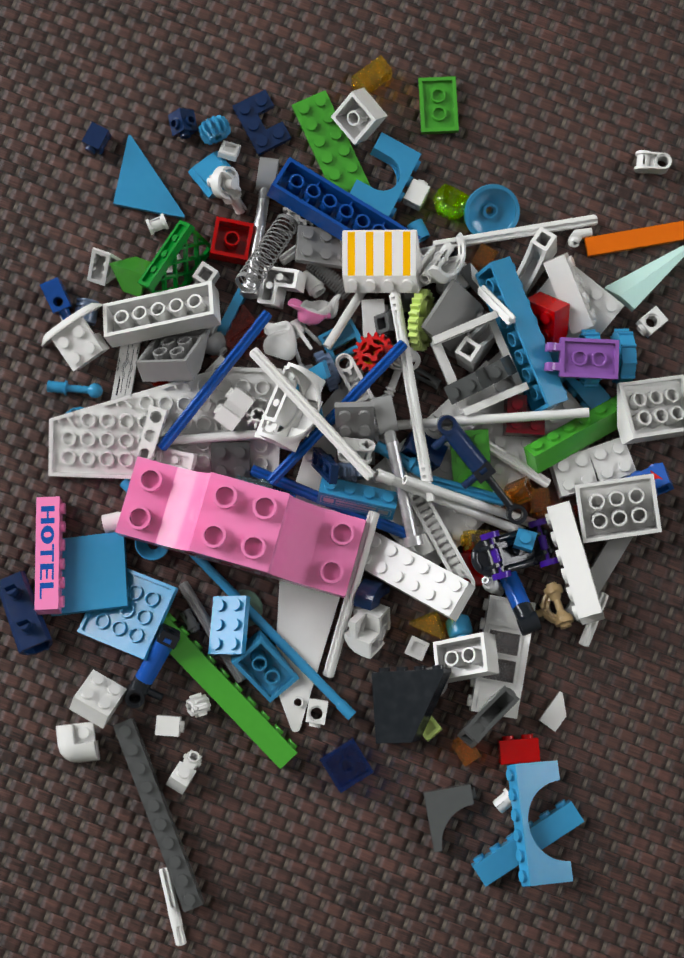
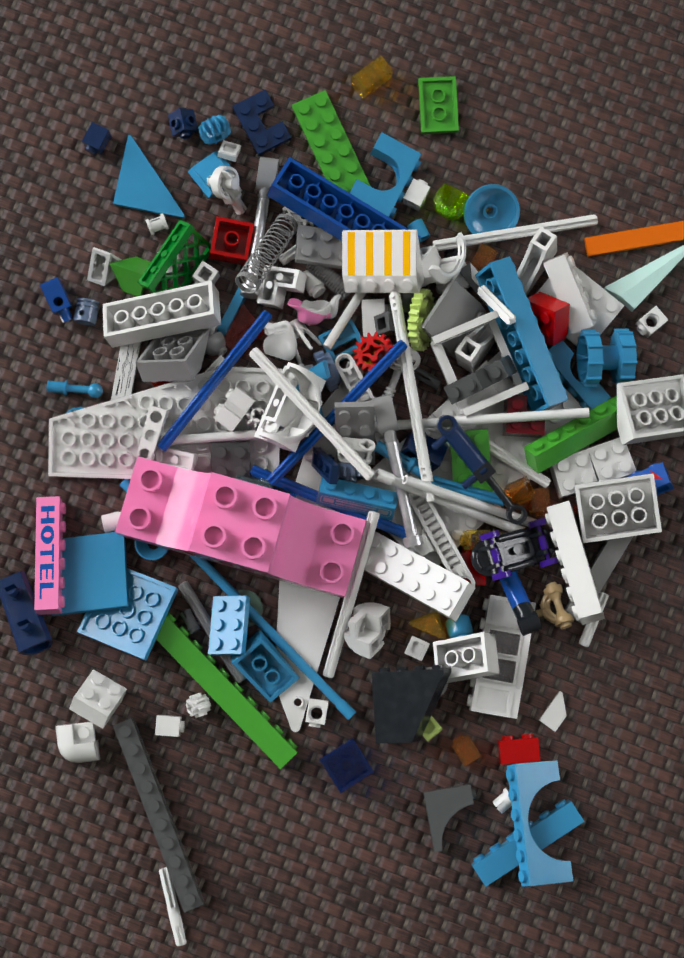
white piece [41,303,110,371] -> none
piece [125,623,180,708] -> none
white brick [166,749,202,795] -> none
white brick [331,87,388,145] -> none
dark blue brick [353,578,390,611] -> none
white pin [419,242,454,285] -> none
dark grey arch [457,686,519,749] -> none
white piece [482,576,505,596] -> none
dark azure plate [513,527,537,553] -> none
medium lavender tile [544,337,620,380] -> none
white arm [568,227,593,248] -> none
white piece [634,150,672,175] -> none

